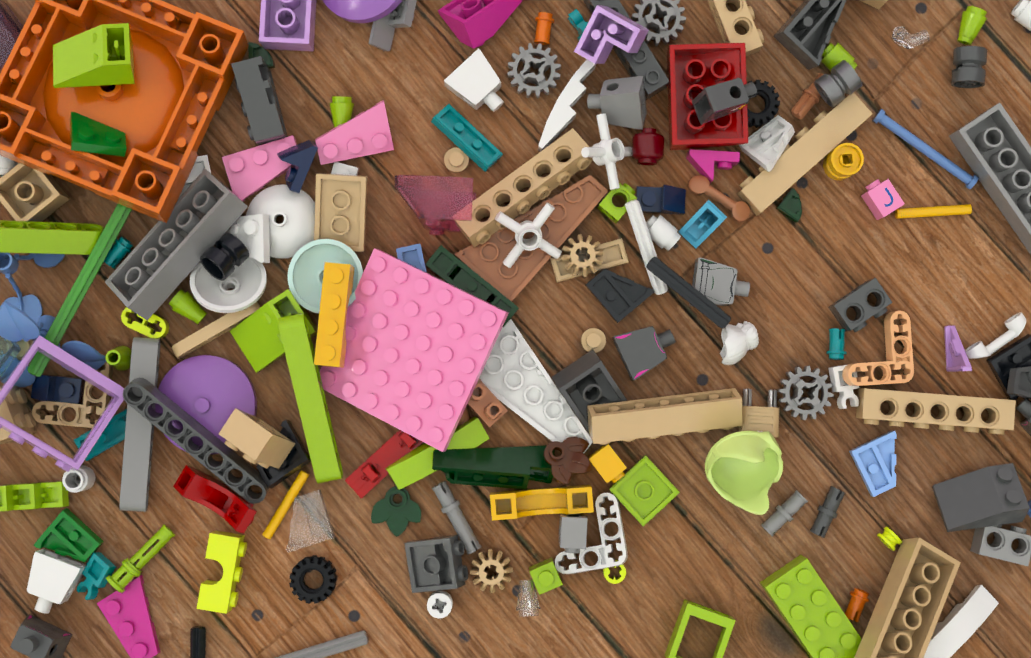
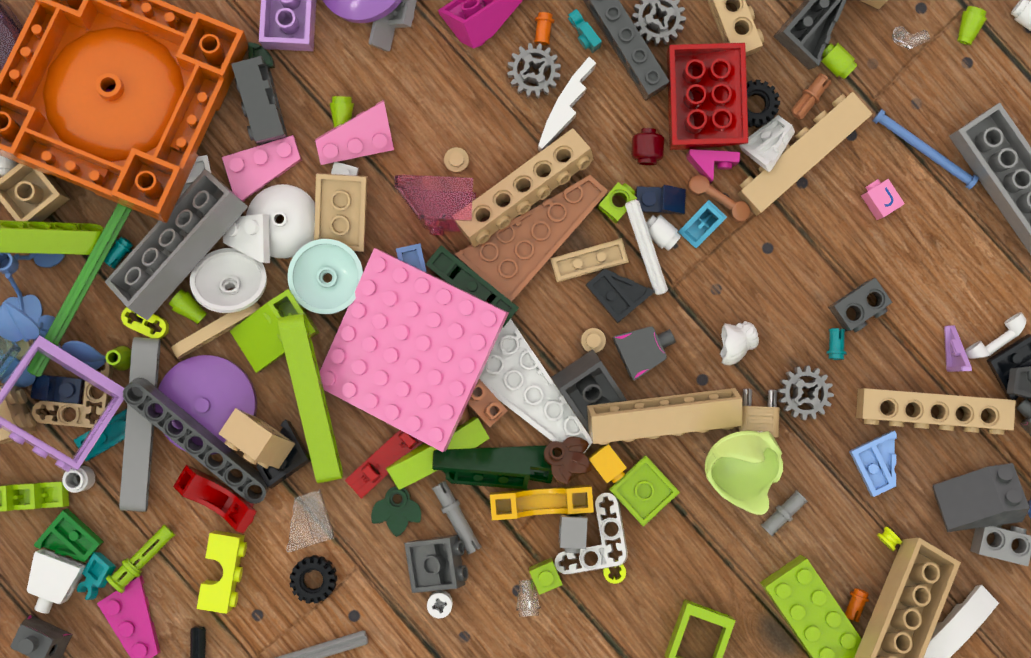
lime slope [53,23,135,88] -> none
green wing [70,112,127,157] -> none
black wheel [200,233,249,281] -> none
yellow bar [262,470,310,539] -> none
dark blue slope [277,140,318,193] -> none
yellow arch [314,262,355,368] -> none
teal tile [431,104,503,172] -> none
white torso [444,48,504,112] -> none
tan gear [470,549,513,593] -> none
white bar [495,202,562,268] -> none
tan gear [561,234,604,277] -> none
lavender brick [574,5,649,64] -> none
white bar [581,113,632,190] -> none
light grey torso [587,76,647,130] -> none
black axle [646,256,731,329] -> none
light grey torso [689,257,750,307] -> none
dark grey torso [692,78,757,125] -> none
dark green tile [776,188,802,223] -> none
dark grey pin [810,486,846,538] -> none
flat silver wheel [814,60,863,108] -> none
yellow wheel [823,143,864,181] -> none
white plate [828,364,859,409] -> none
light nougat beam [842,311,914,386] -> none
yellow bar [895,204,972,219] -> none
dark grey wheel [951,46,987,88] -> none

